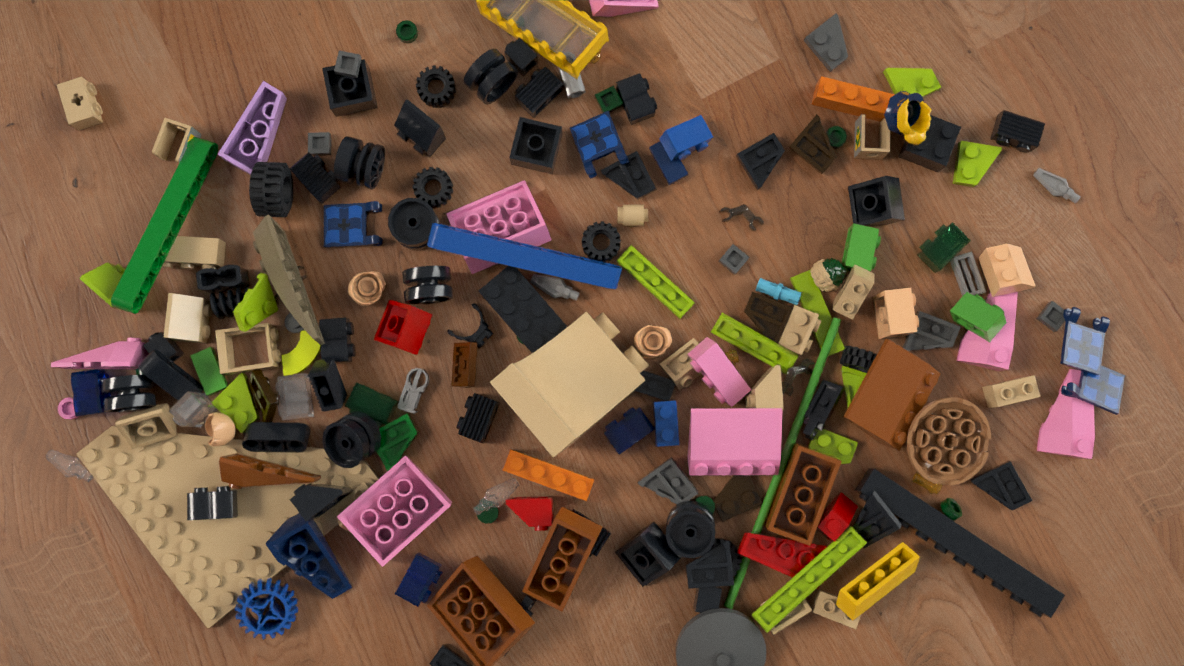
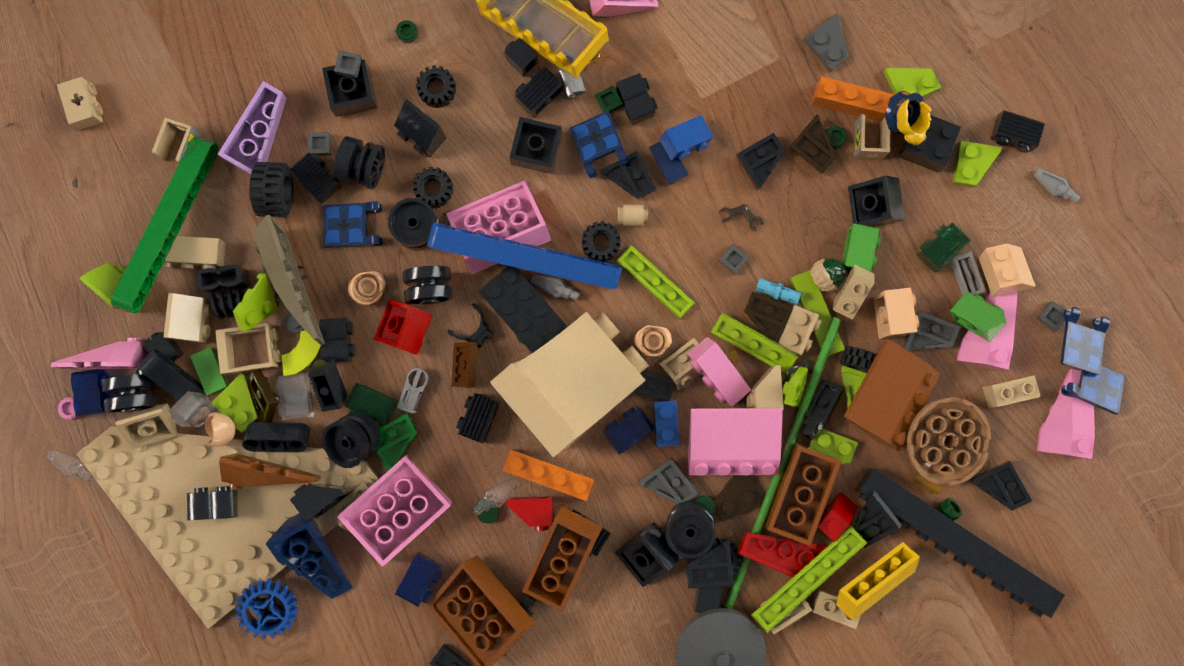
black wheel [463,48,518,105] -> none
none -> lime wing [782,367,808,407]

